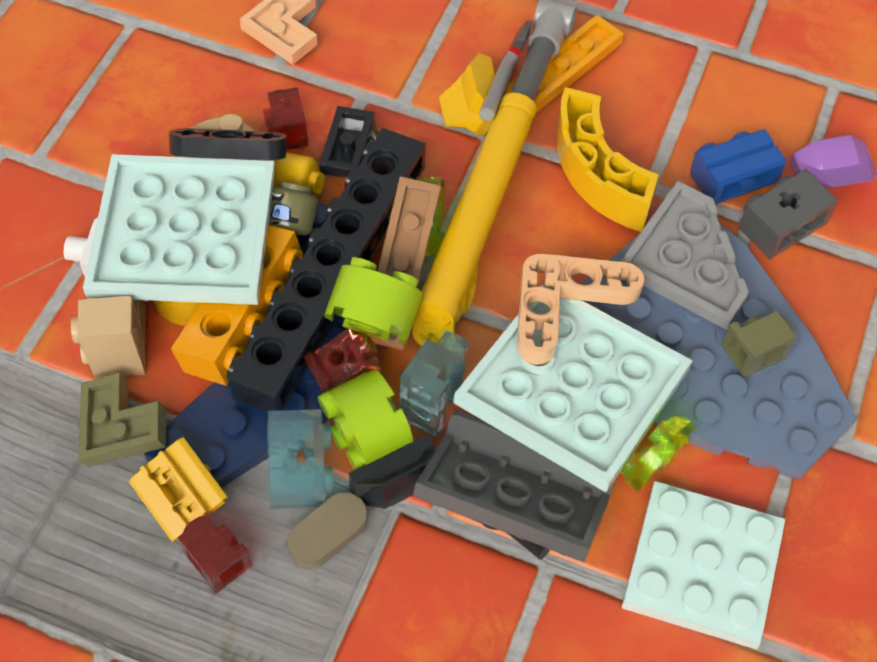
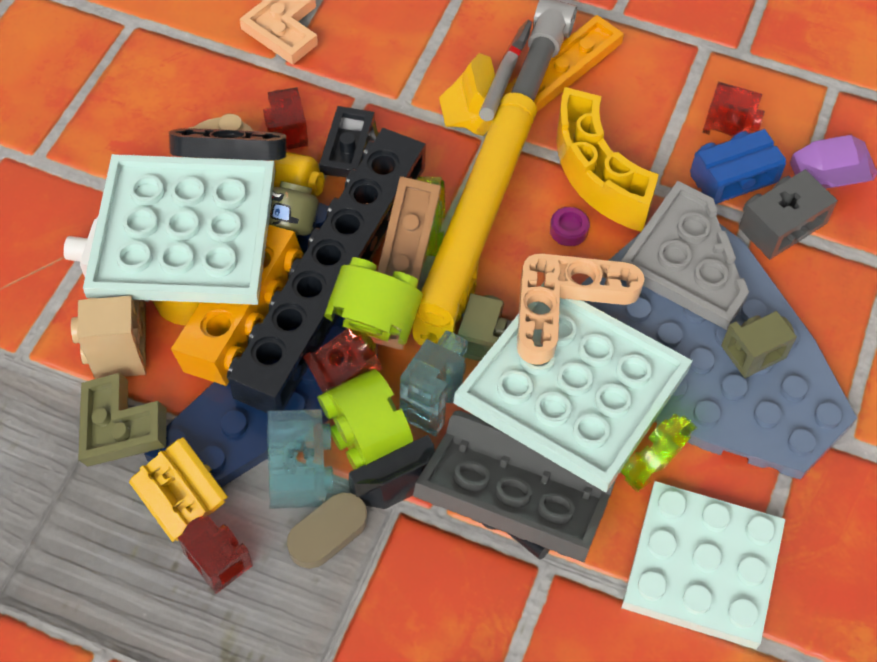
none -> olive brick [456,293,508,361]
none -> magenta tile [550,207,590,246]
none -> clear red brick [702,81,765,136]

